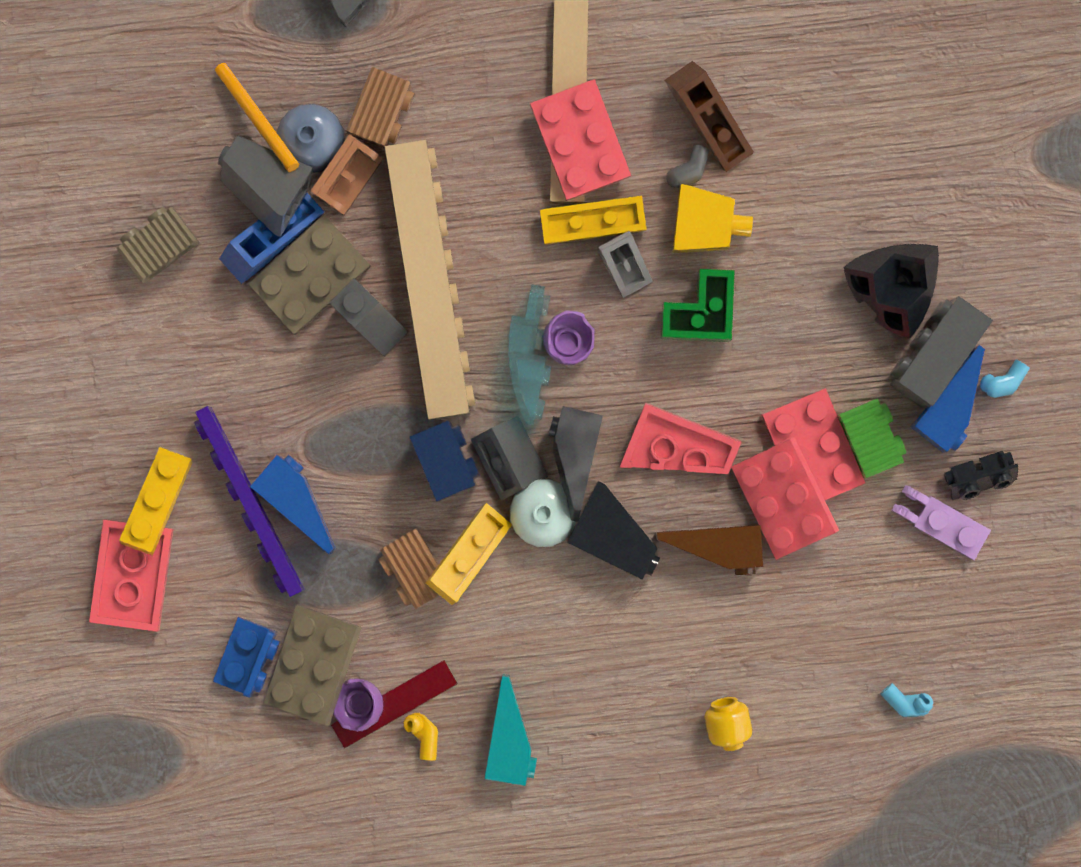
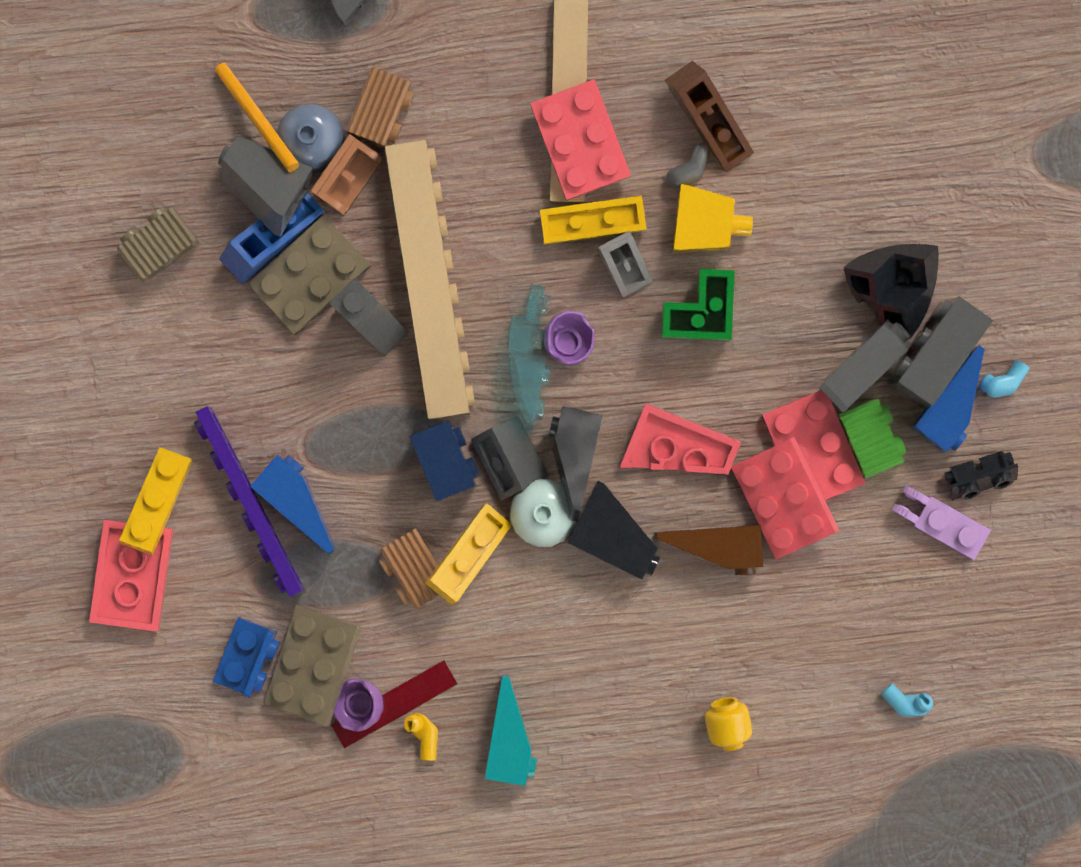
none -> dark grey slope [819,320,912,413]

